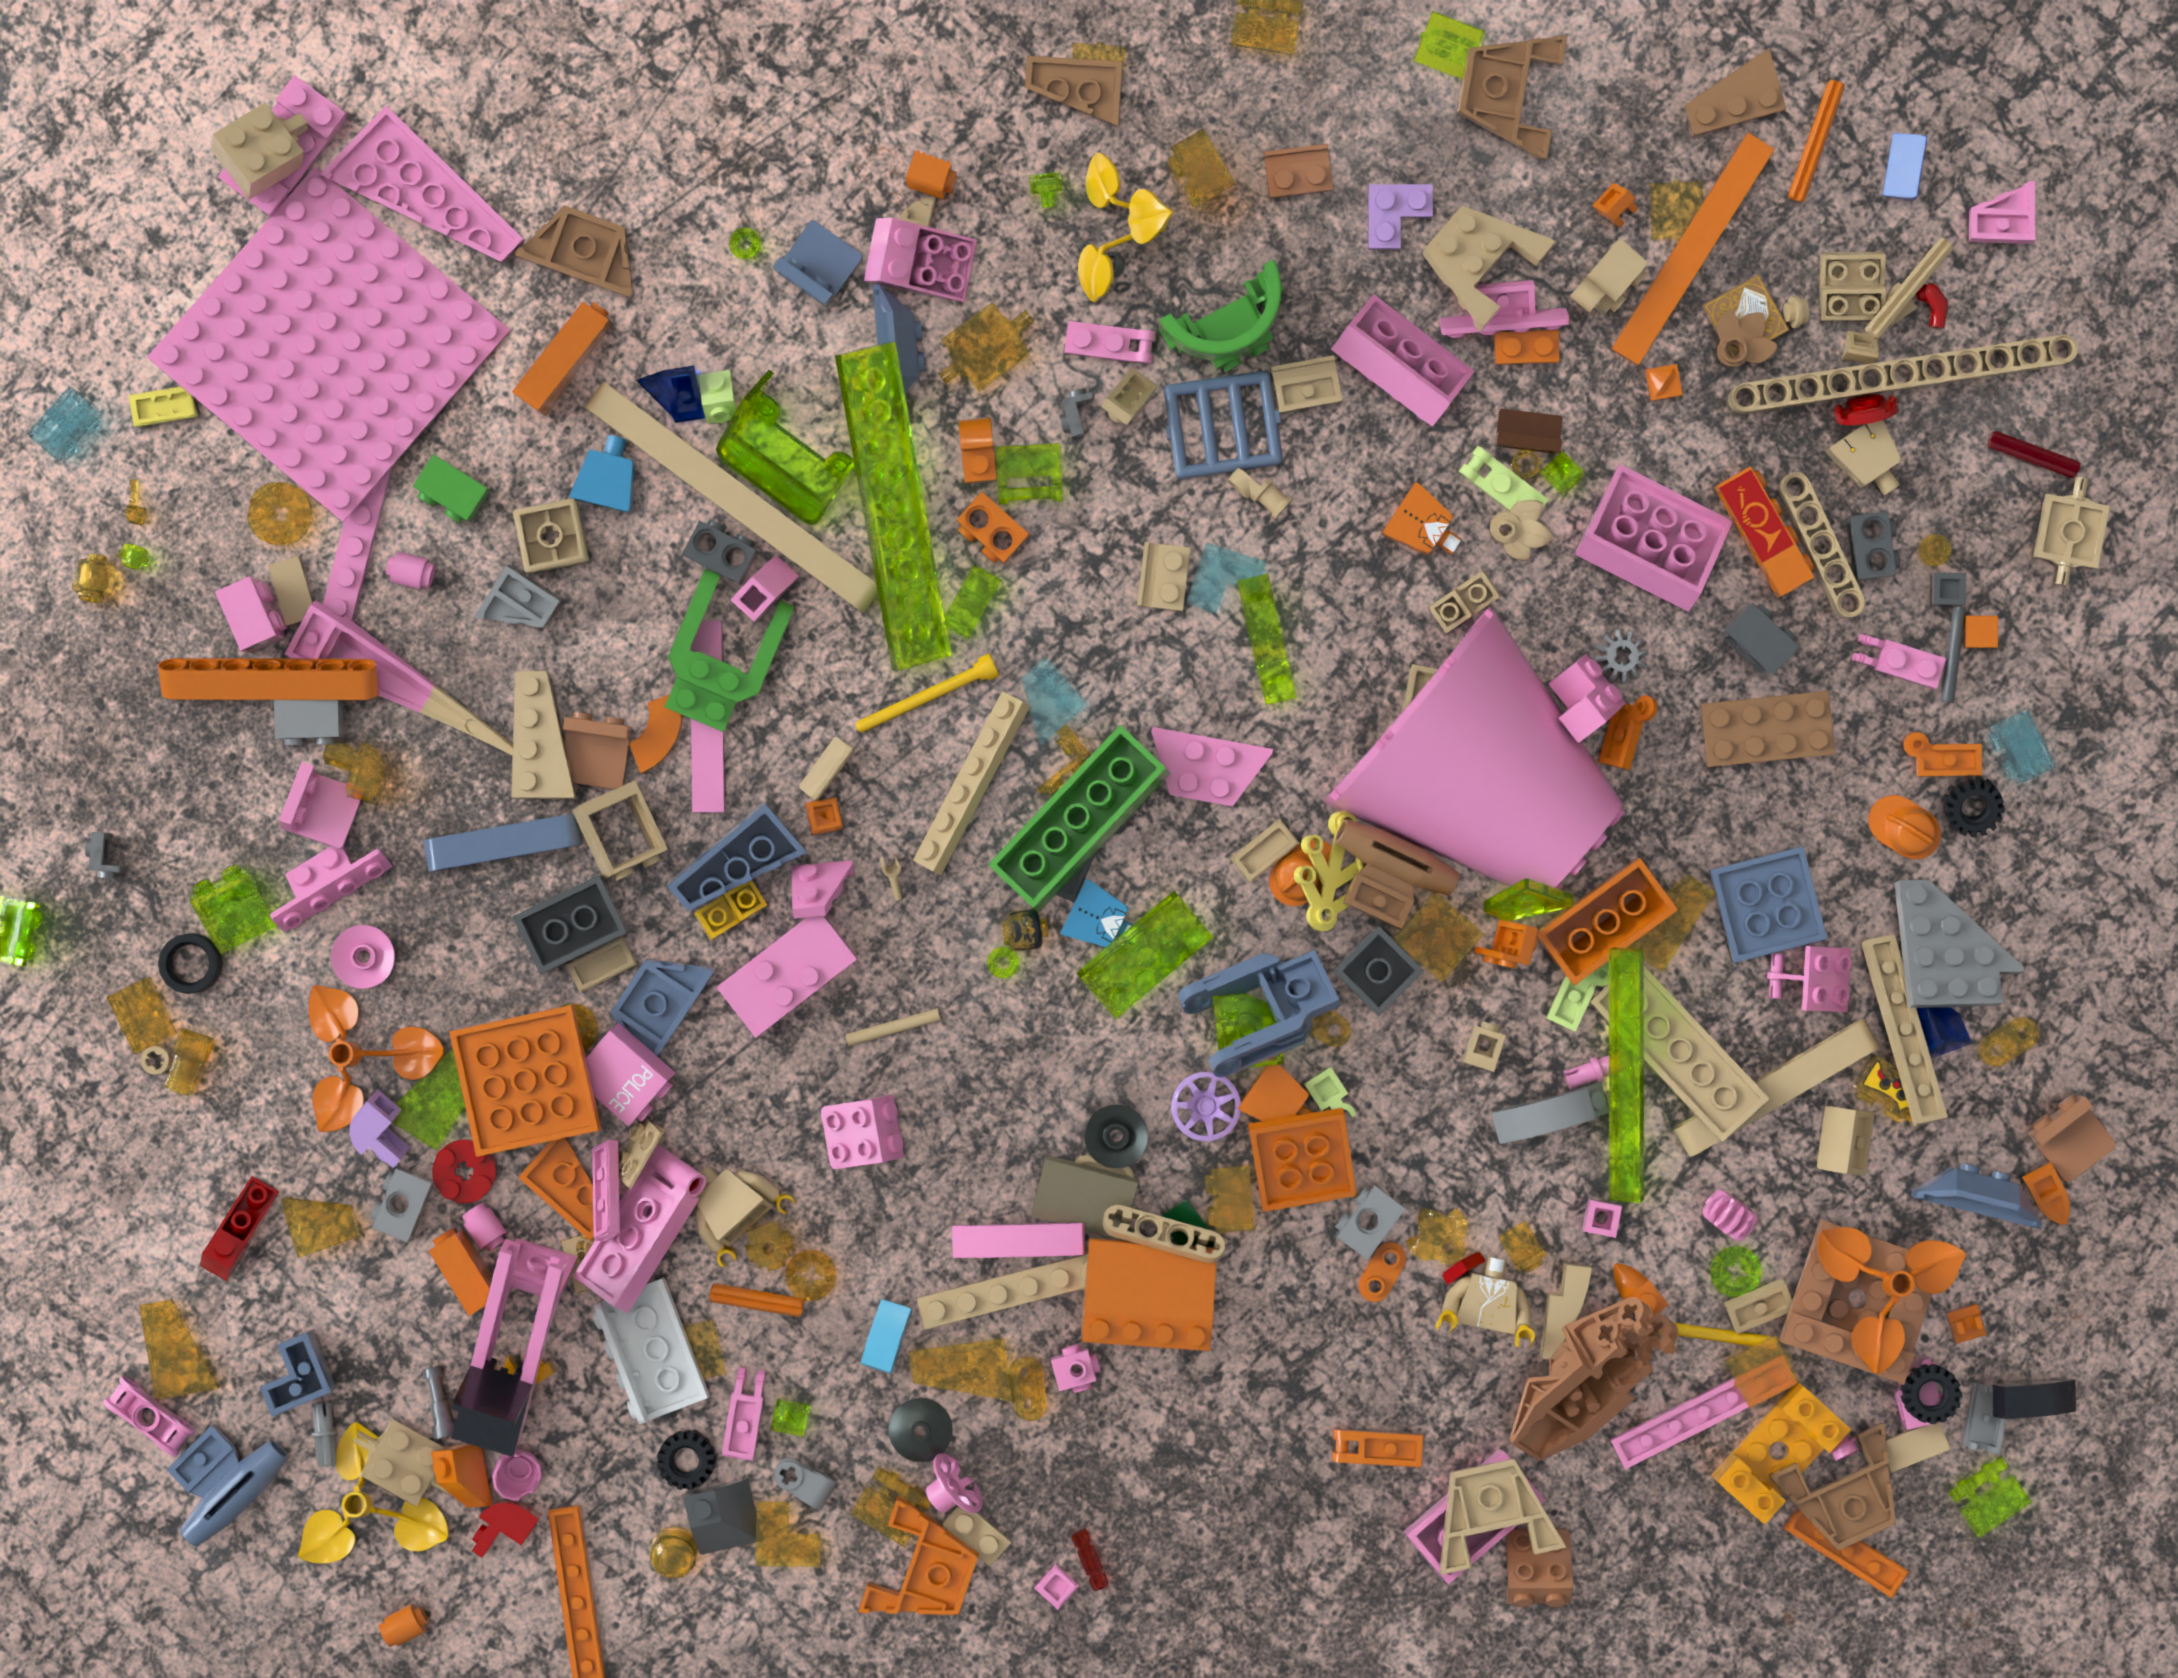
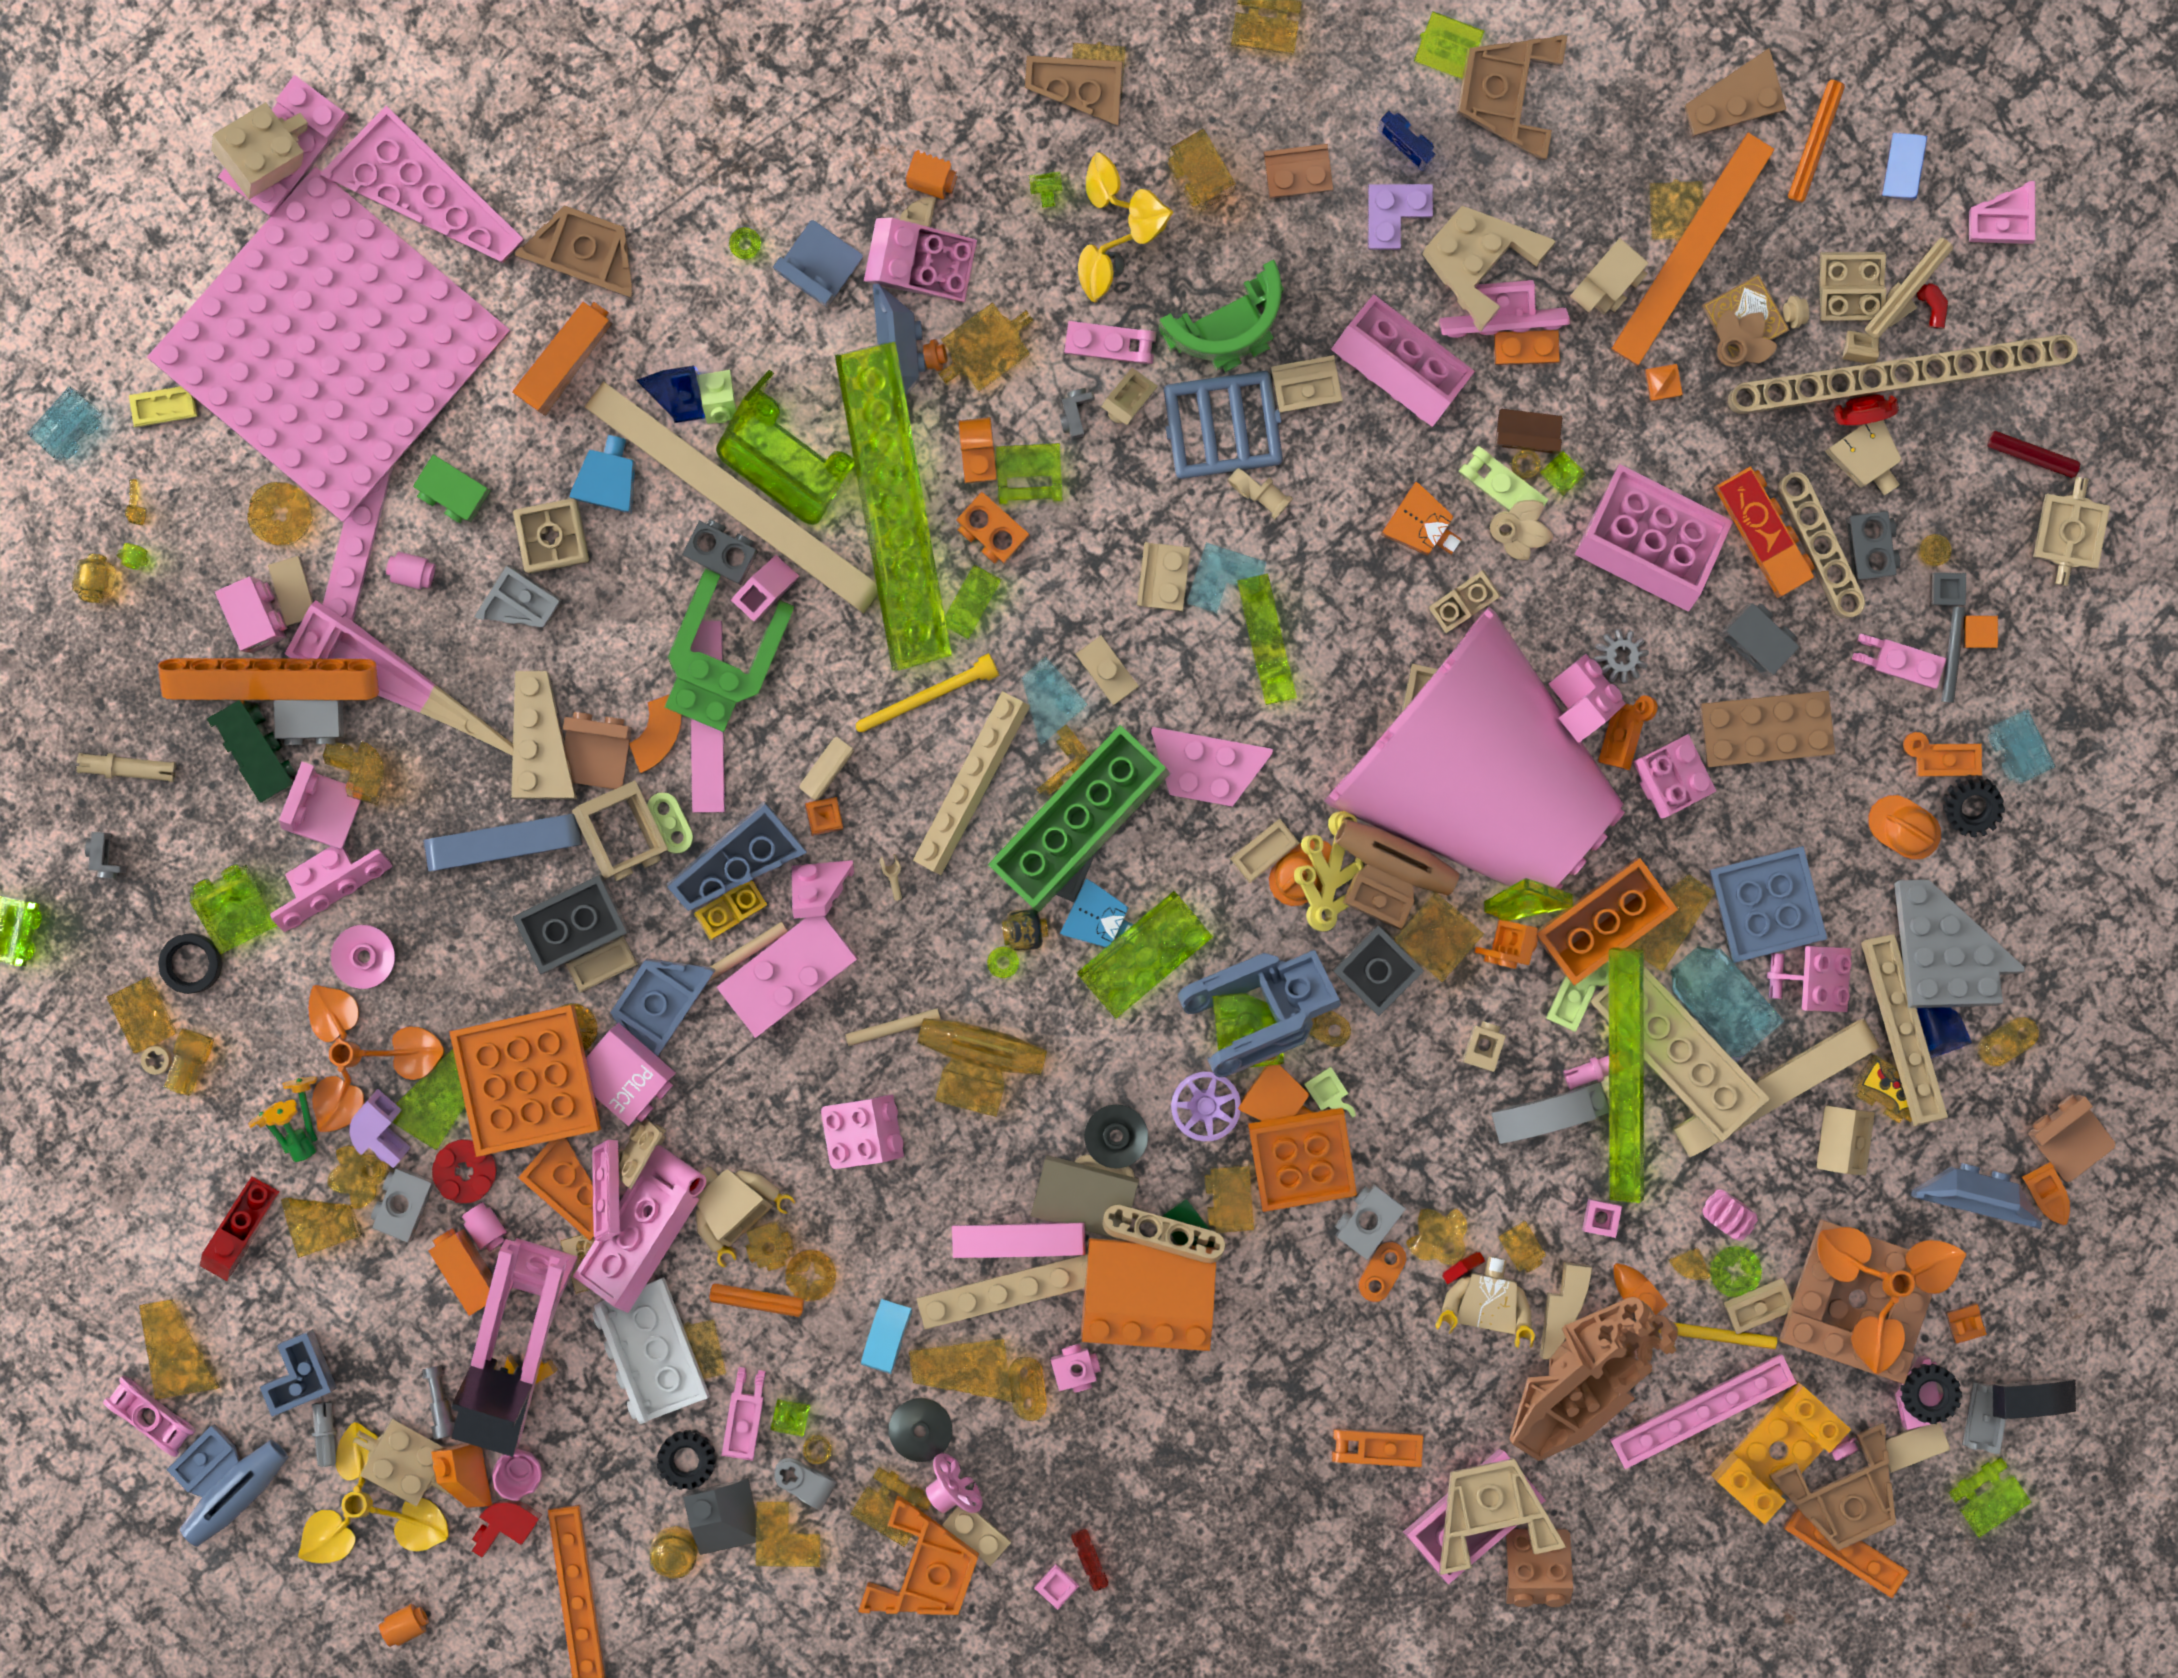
orange tile [1592,183,1638,228] -> none
clear yellow piece [1725,1335,1800,1408] -> none
none -> tan pin [77,753,176,782]
none -> dark green wedge [207,700,297,803]
none -> plant [248,1076,317,1162]
none -> clear yellow plate [327,1145,386,1209]
none -> yellowish green plate [647,793,694,853]
none -> tan bar [708,922,788,983]
none -> clear yellow bush [803,1435,831,1464]
none -> clear yellow plate [917,1018,1047,1117]
none -> orange plate [923,339,947,371]
none -> tan tile [1075,635,1139,706]
none -> clear blue plate [1377,111,1436,172]
none -> bright pink plate [1632,734,1716,818]
none -> clear yellow tile [1668,1247,1711,1280]
none -> clear light blue slope [1670,946,1784,1063]

